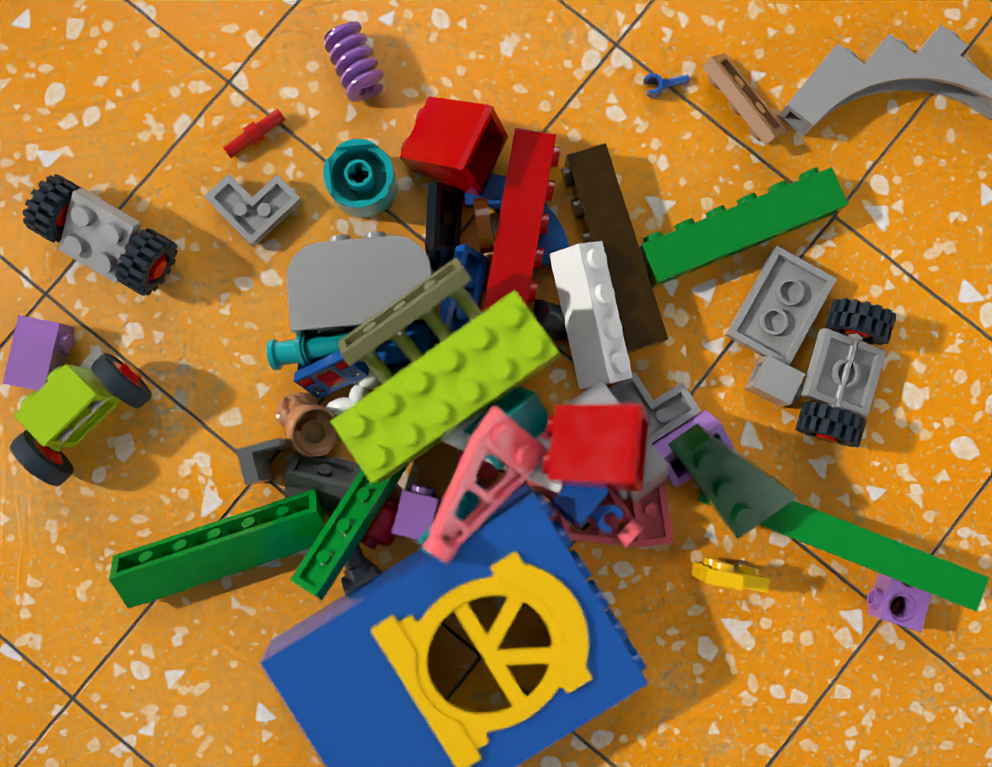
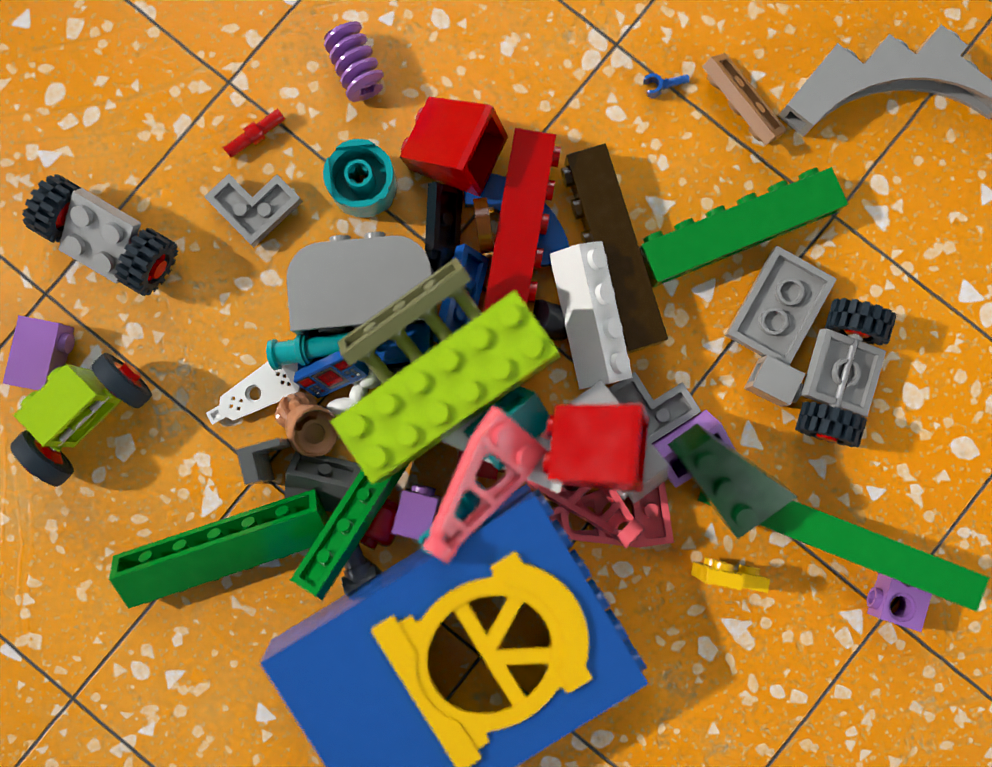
blue brick [552,485,624,535] -> none
none -> white piece [206,362,301,425]

